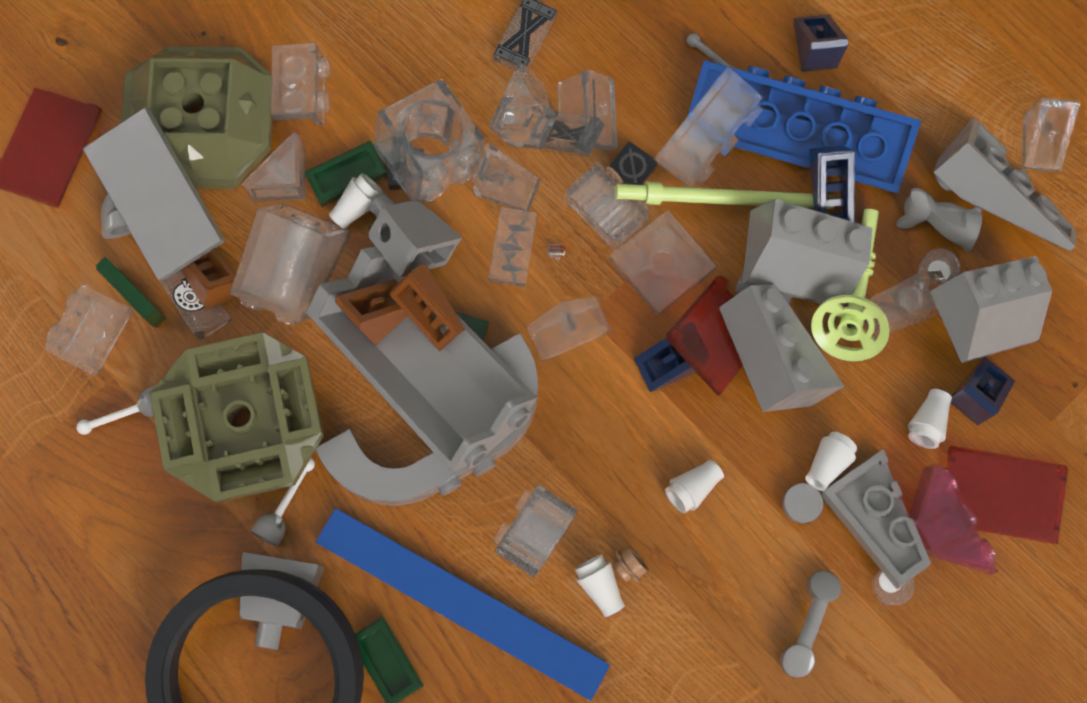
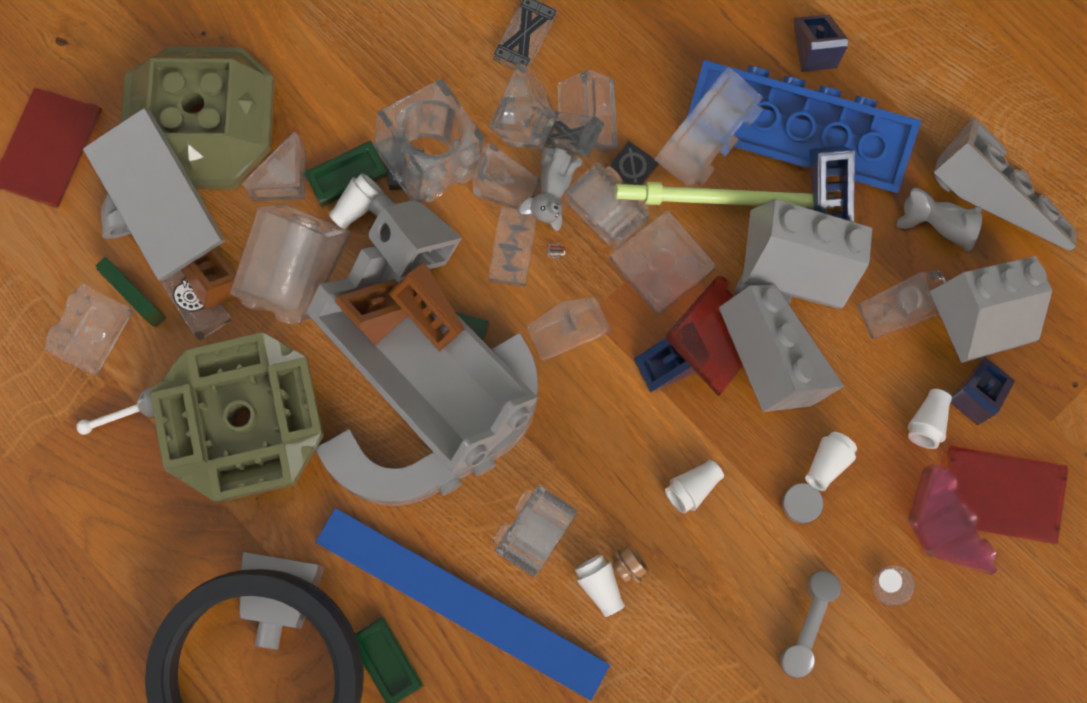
light grey hinge [250,458,315,547] -> none
clear bracket [271,43,330,125] -> none
light grey hinge [686,33,747,72] -> none
yellowish green dish [811,209,890,361] -> none
light grey wing [821,449,931,589] -> none
clear tile [919,248,960,288] -> none
clear slope [1022,97,1080,172] -> none
none -> light grey animal [518,147,583,231]

